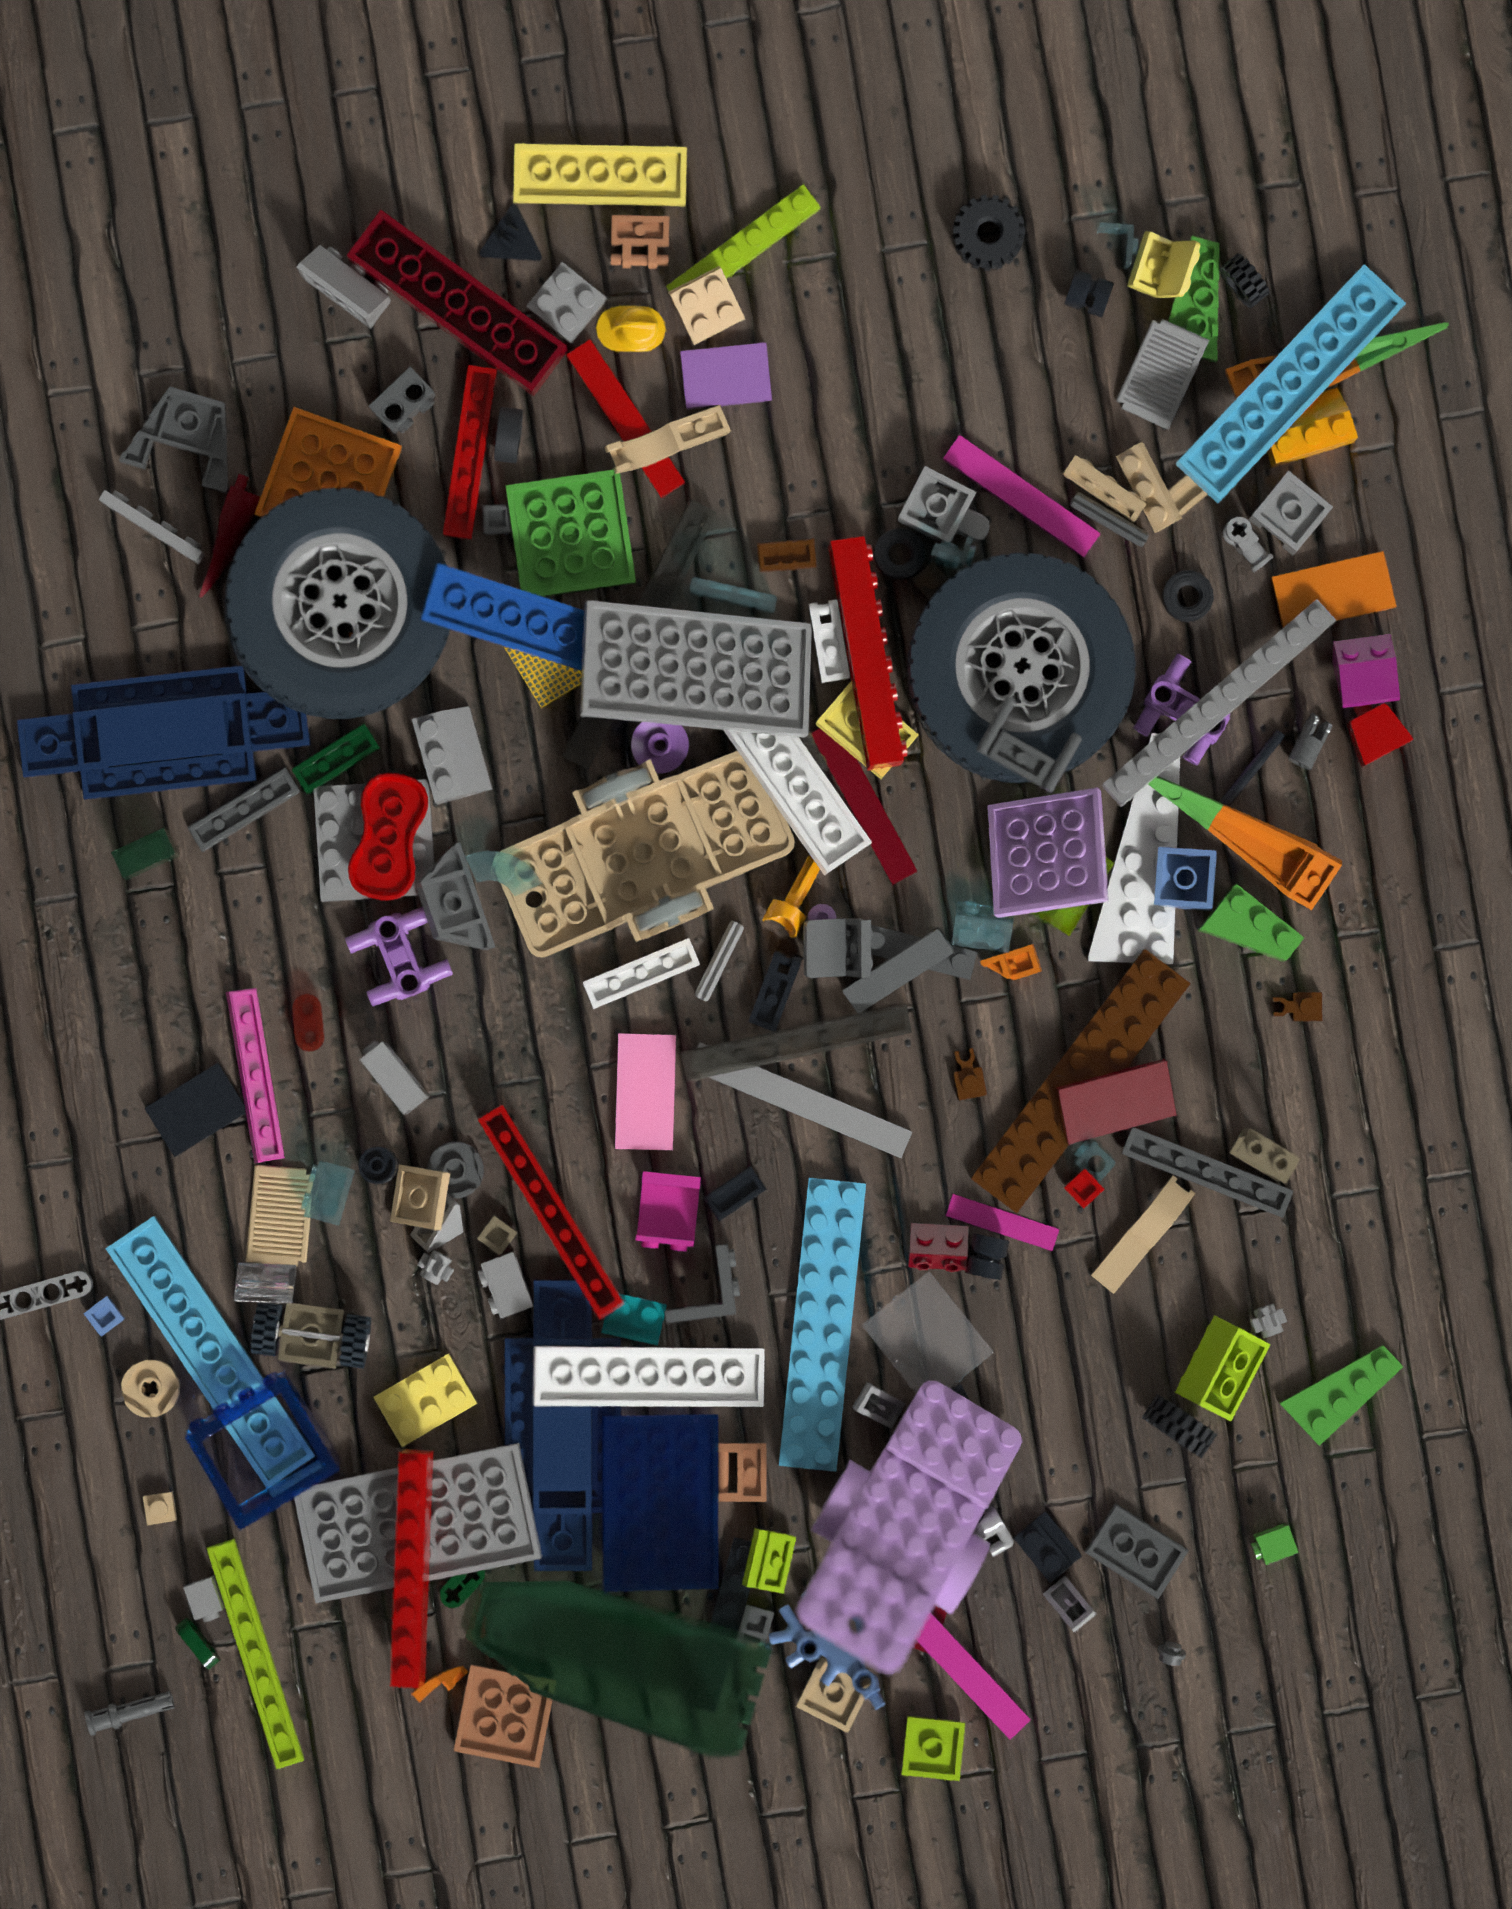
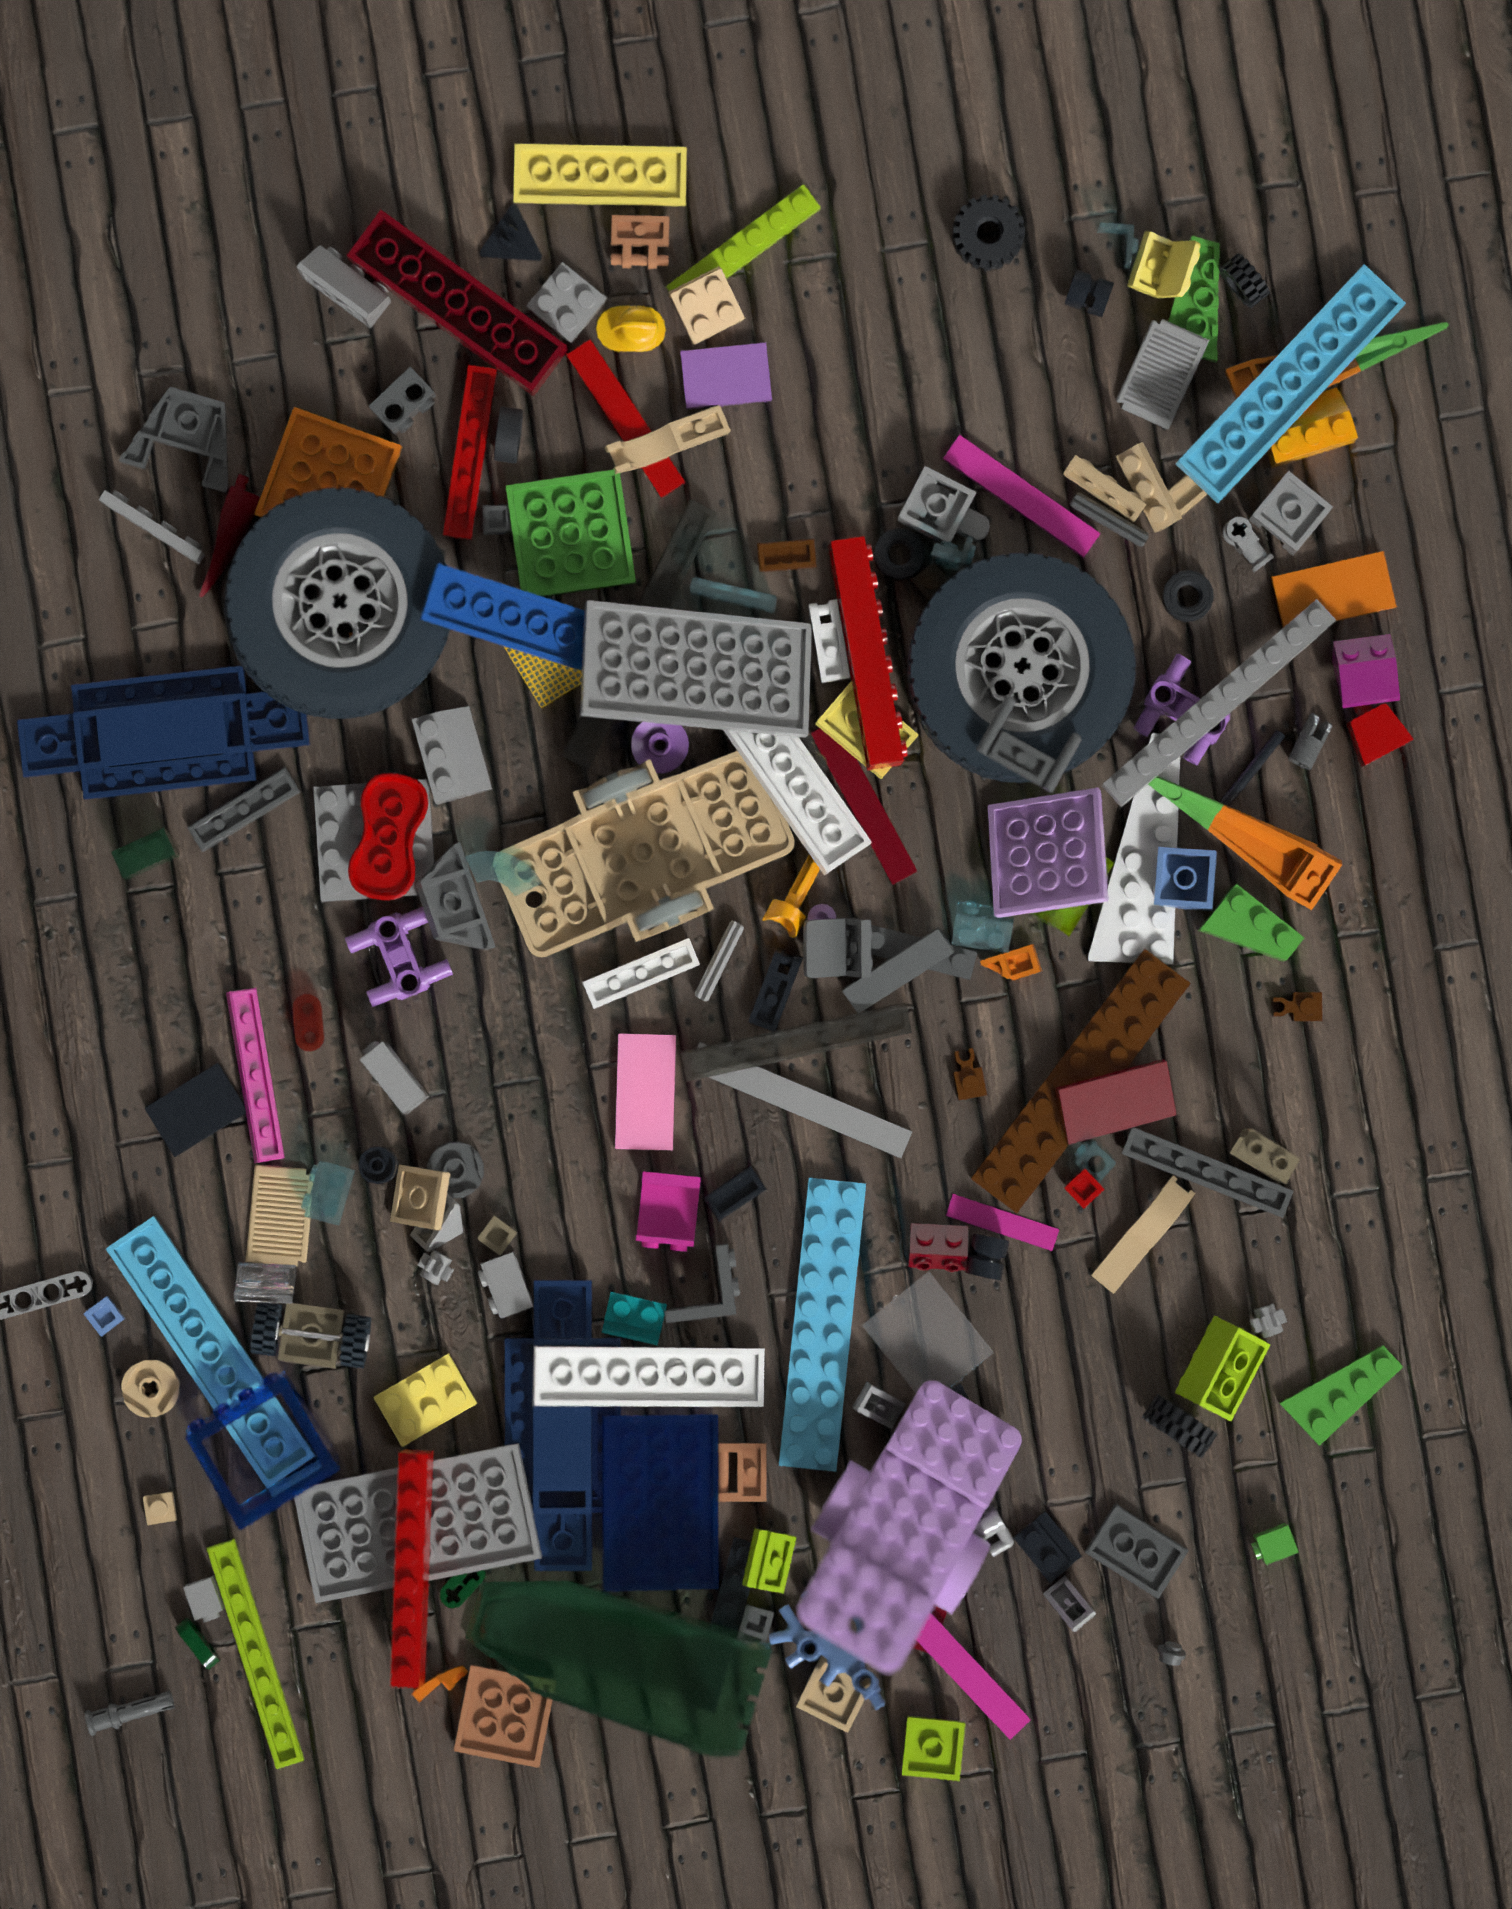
dark green plate [291,723,381,794] -> none
red brick [478,1104,624,1320] -> none

